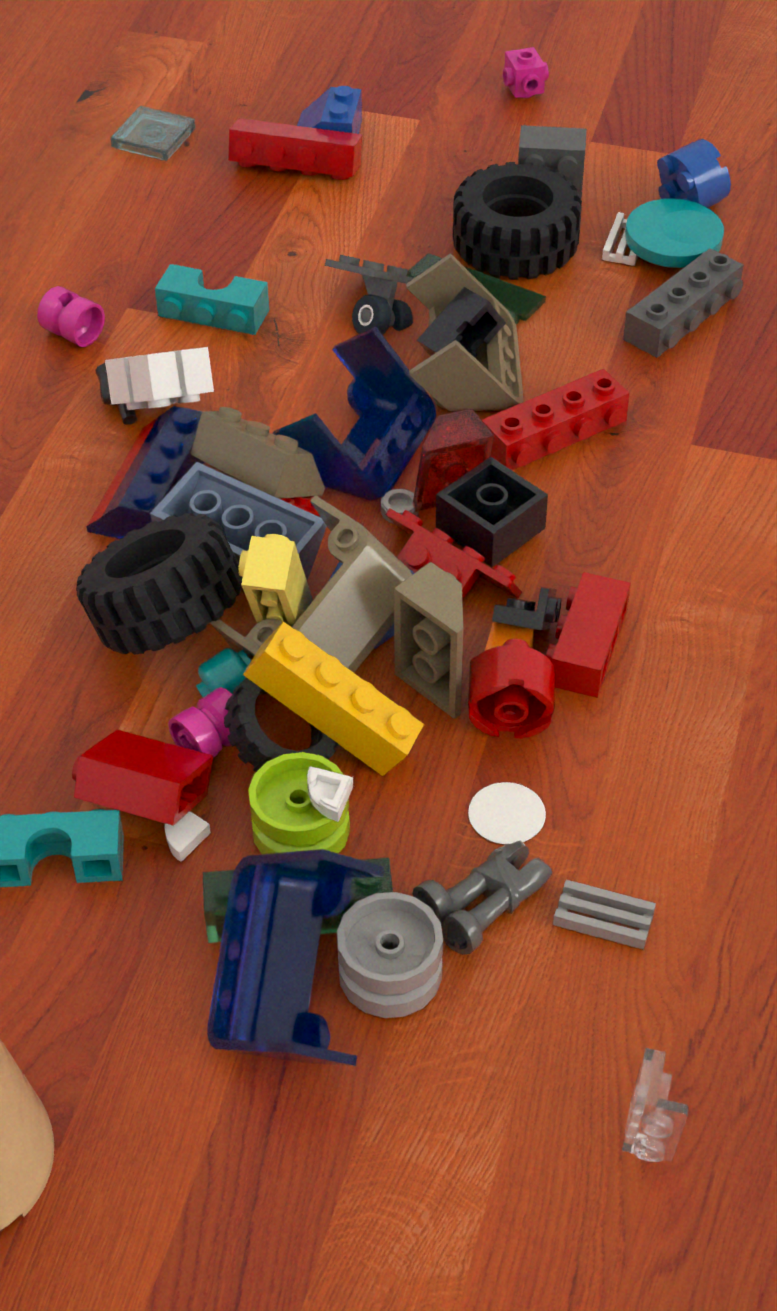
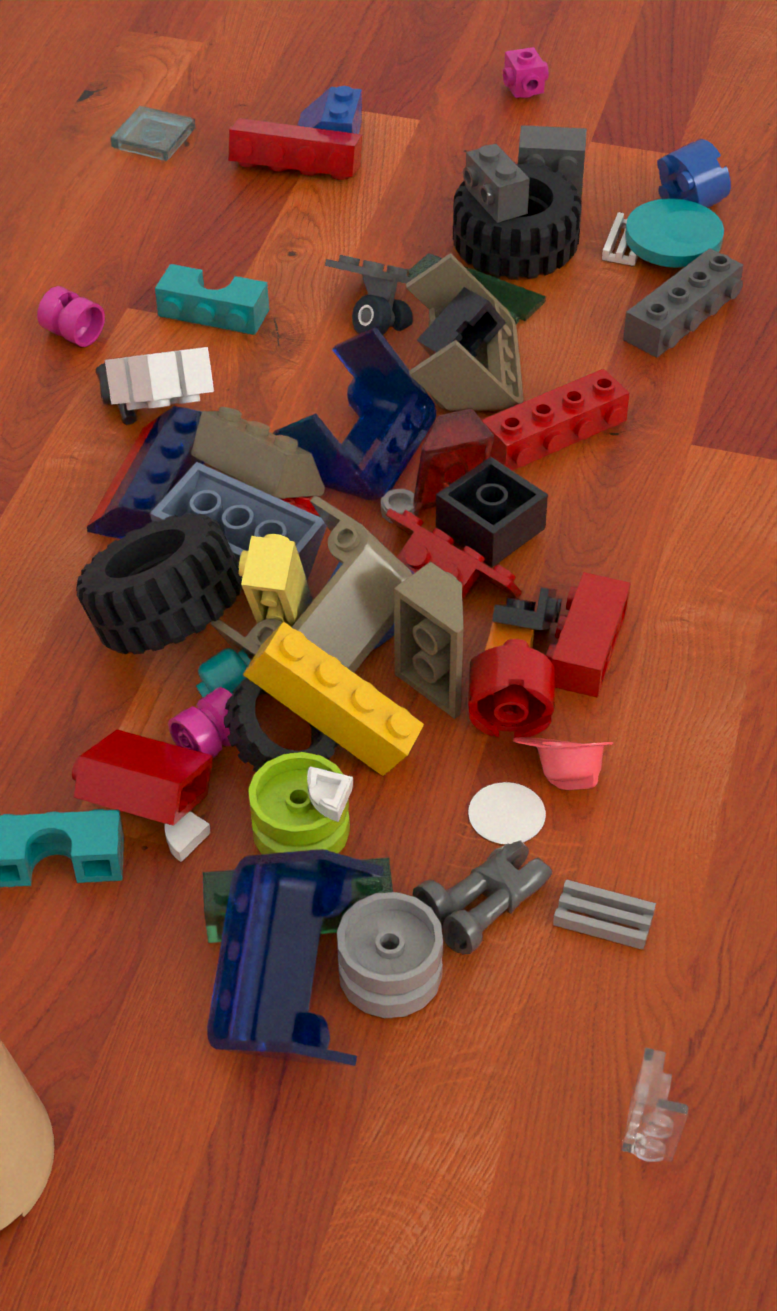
none -> dark grey brick [463,144,530,223]
none -> coral piece [513,737,613,790]

